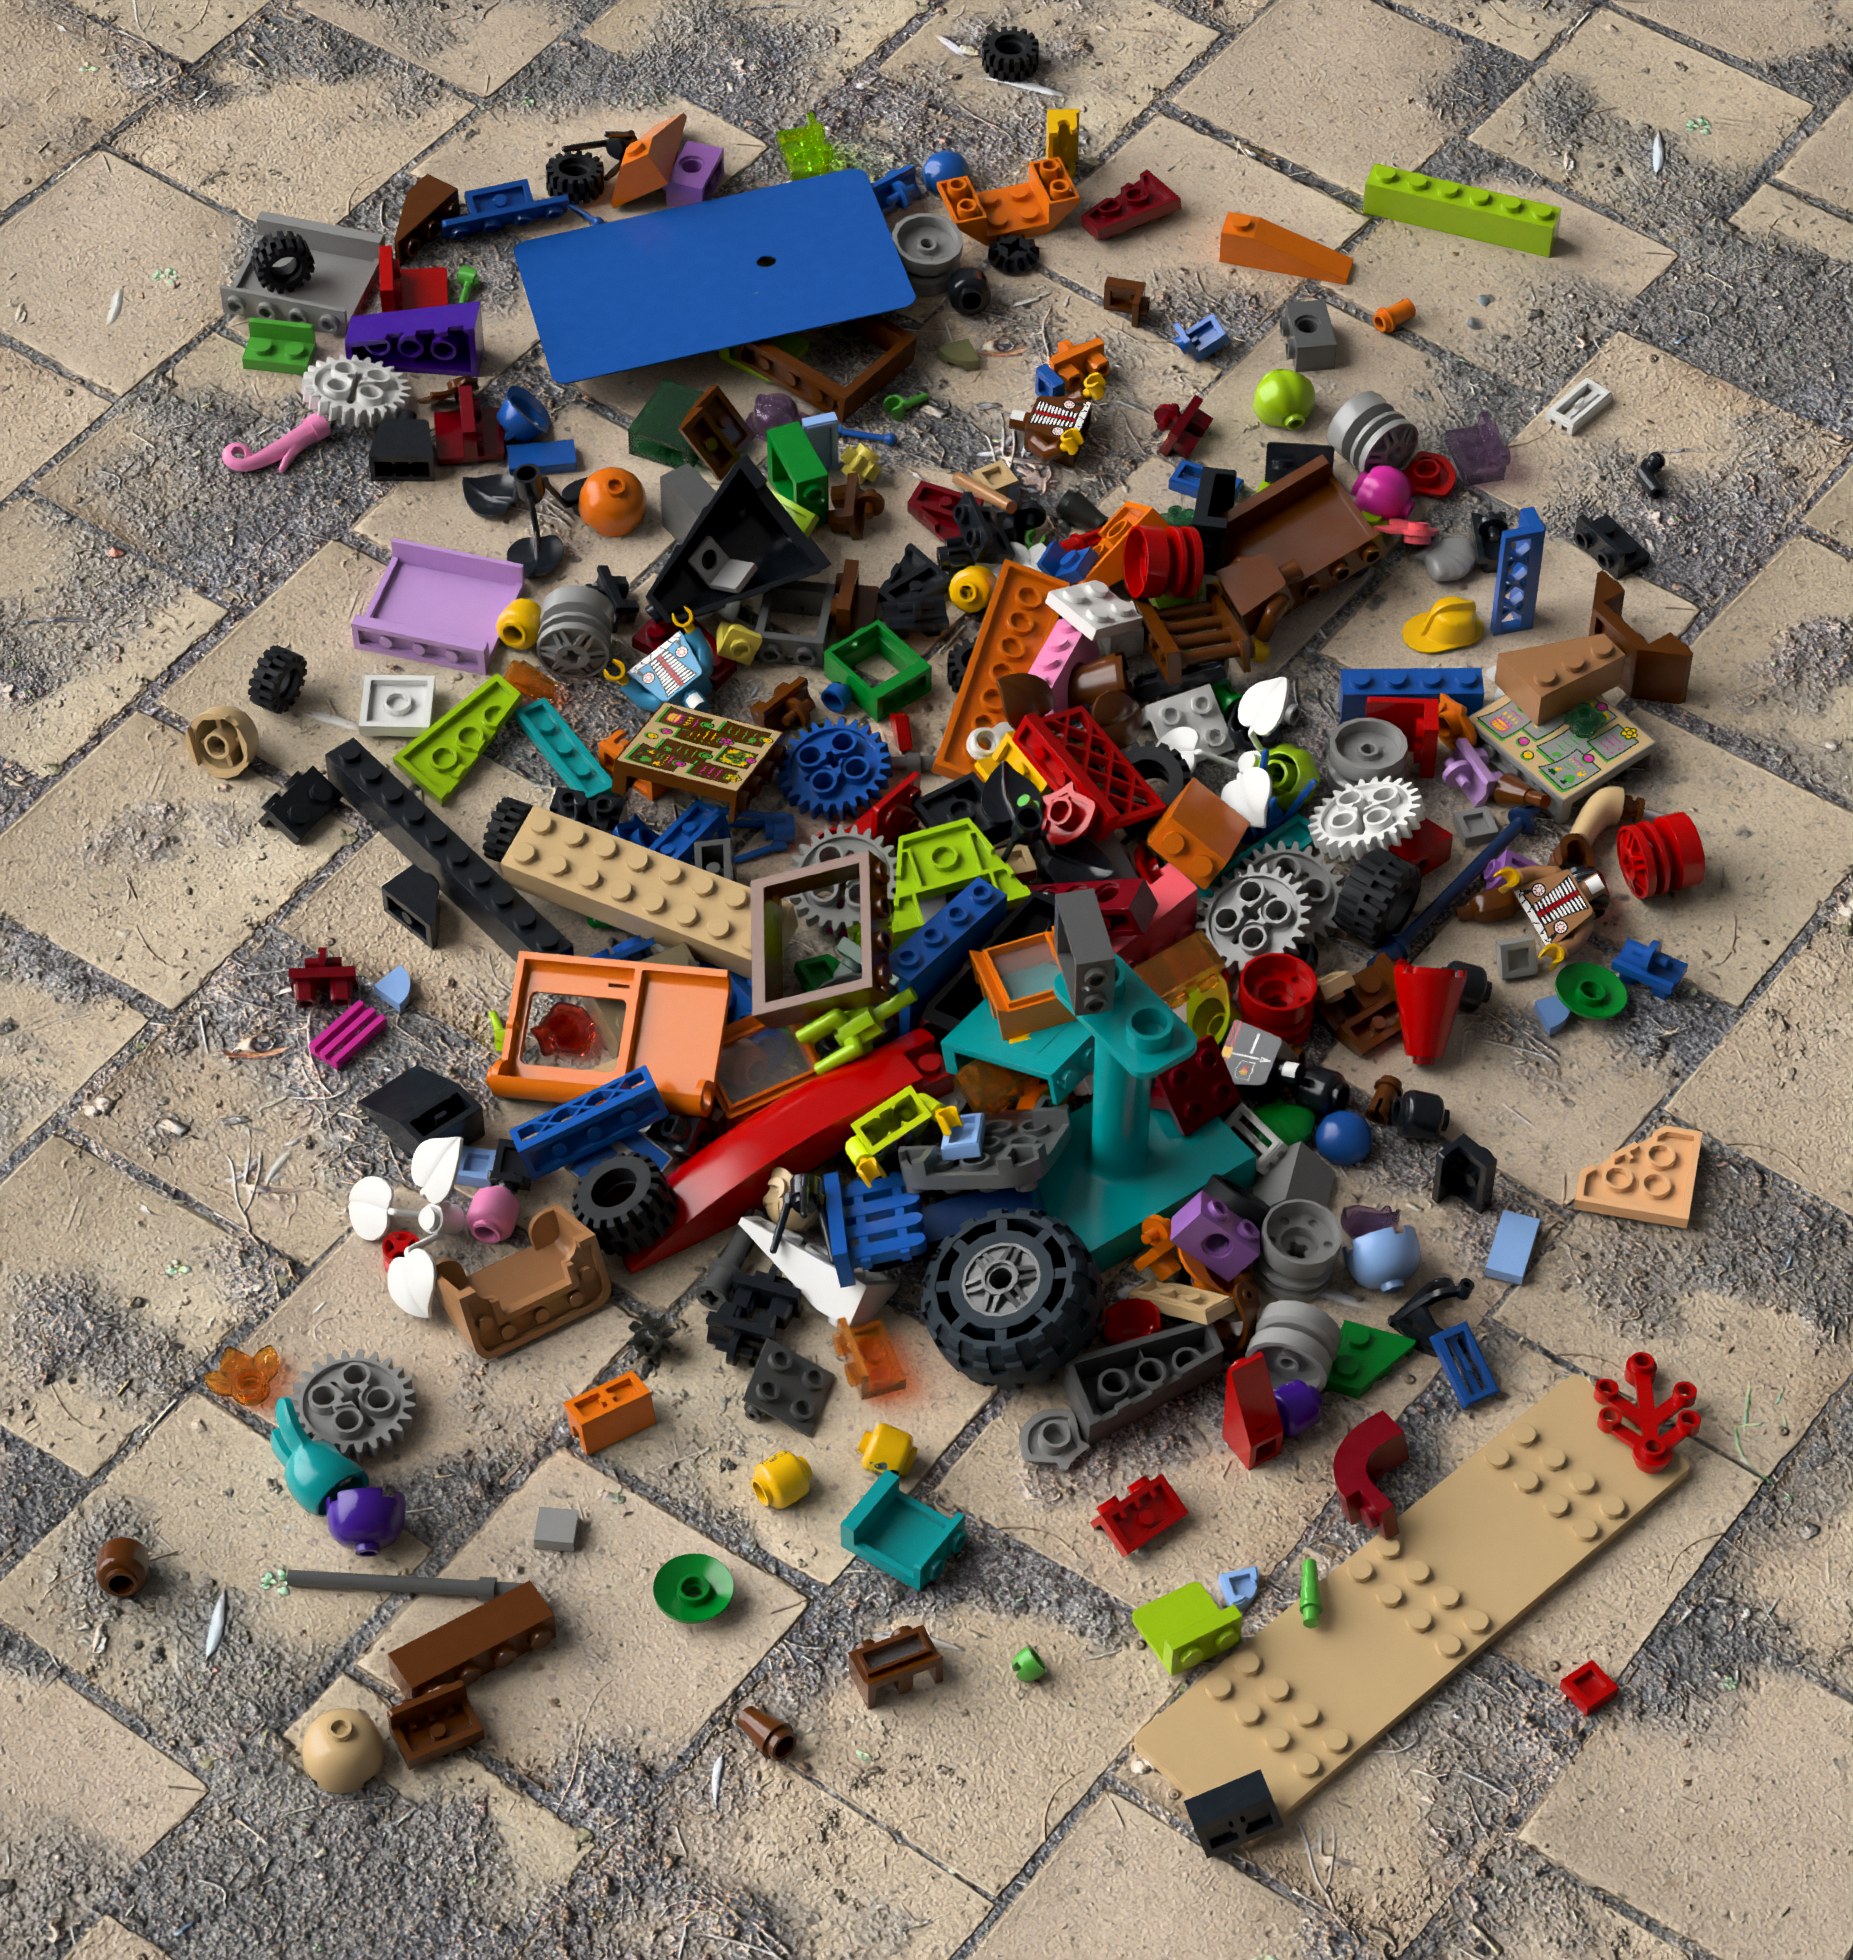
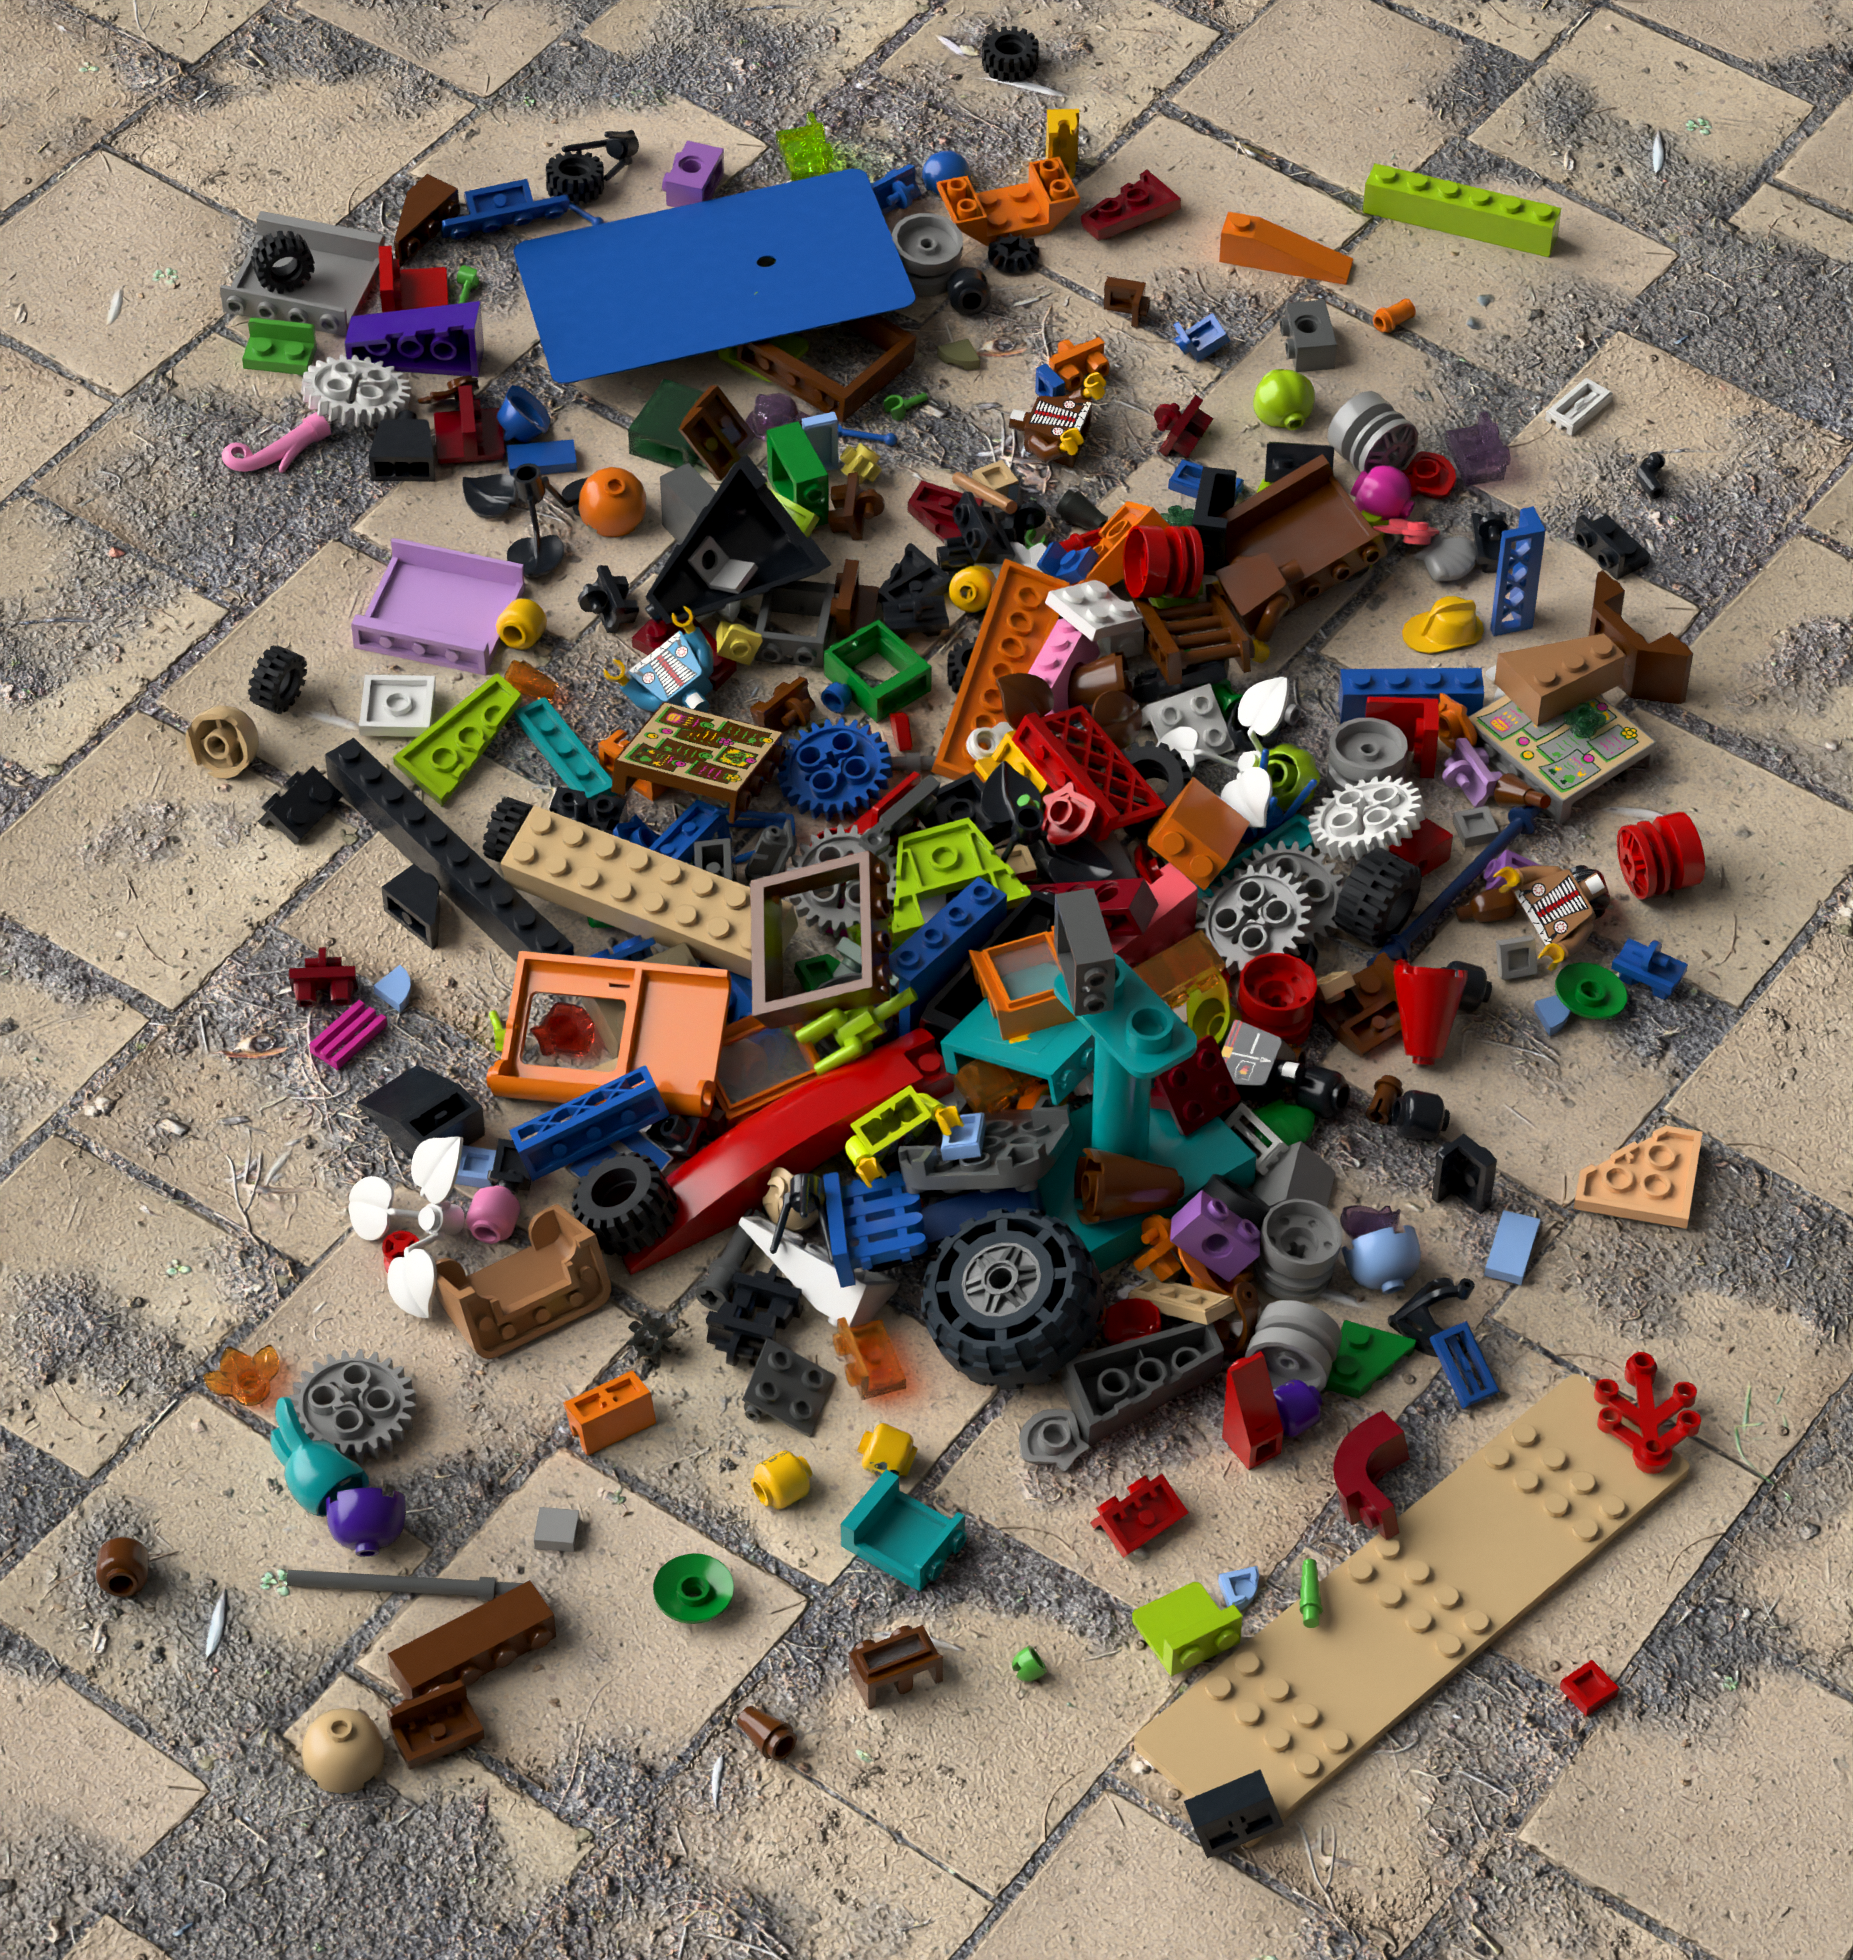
light grey wheel [536,585,614,679] -> none
orange wedge [611,112,687,208] -> none
blue hair [1315,1110,1373,1167] -> none
piece [1547,786,1645,869] -> none
none -> dark grey hinge [745,819,797,882]
none -> dark grey hinge [858,774,941,857]
none -> reddish brown cone [1074,1148,1185,1225]

